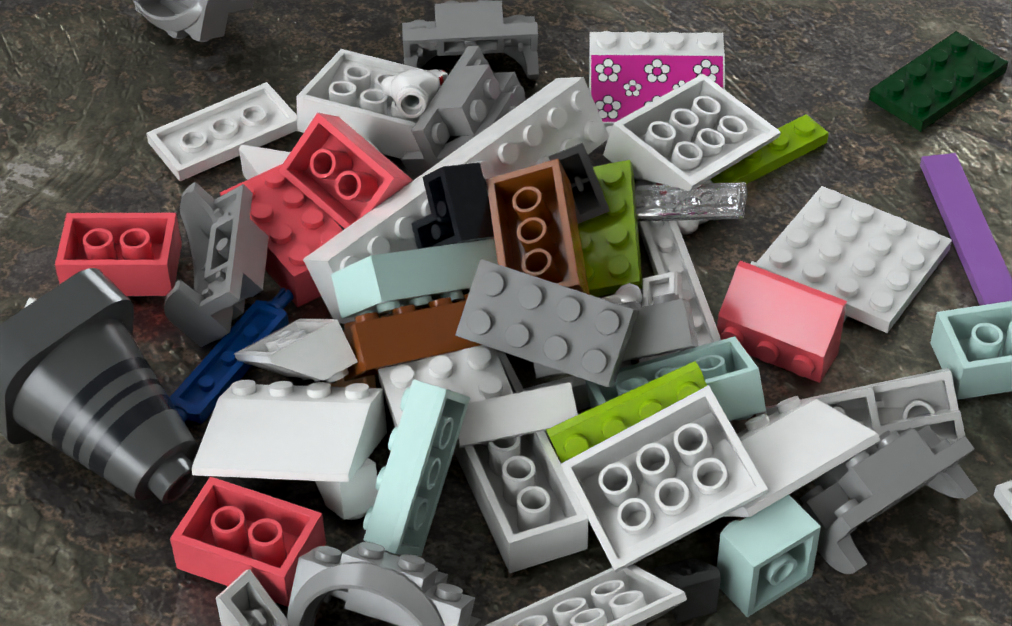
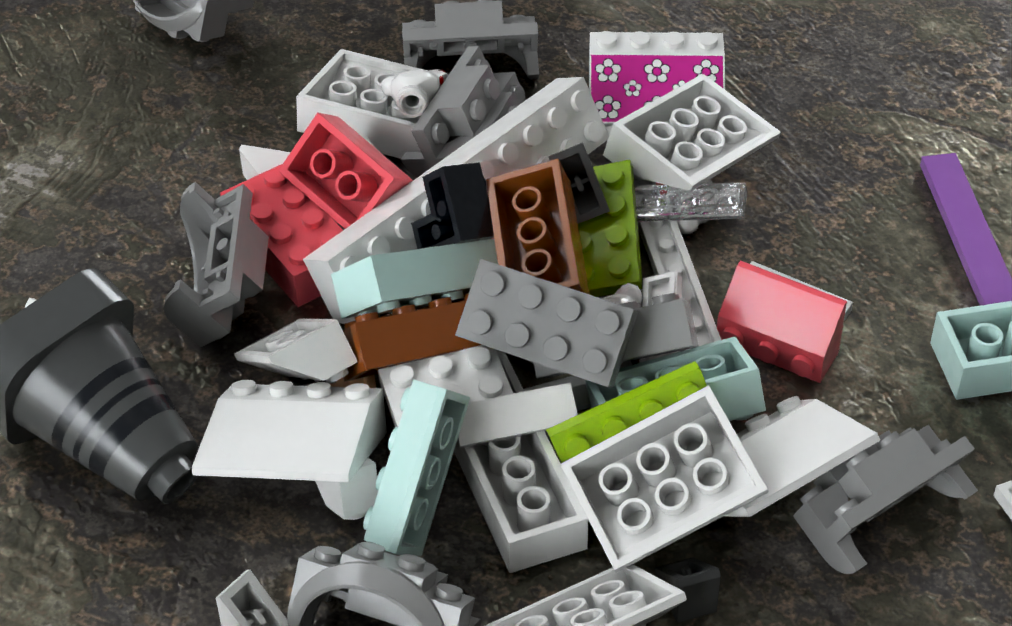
coral brick [55,213,182,296] -> none
white plate [146,82,297,181] -> none
blue plate [169,288,294,424] -> none
coral brick [170,476,326,607] -> none
lime plate [710,114,829,188] -> none
light aqua brick [717,494,821,617] -> none
white plate [755,186,952,333] -> none
white wedge [756,368,965,444] -> none
dark green plate [869,31,1008,132] -> none

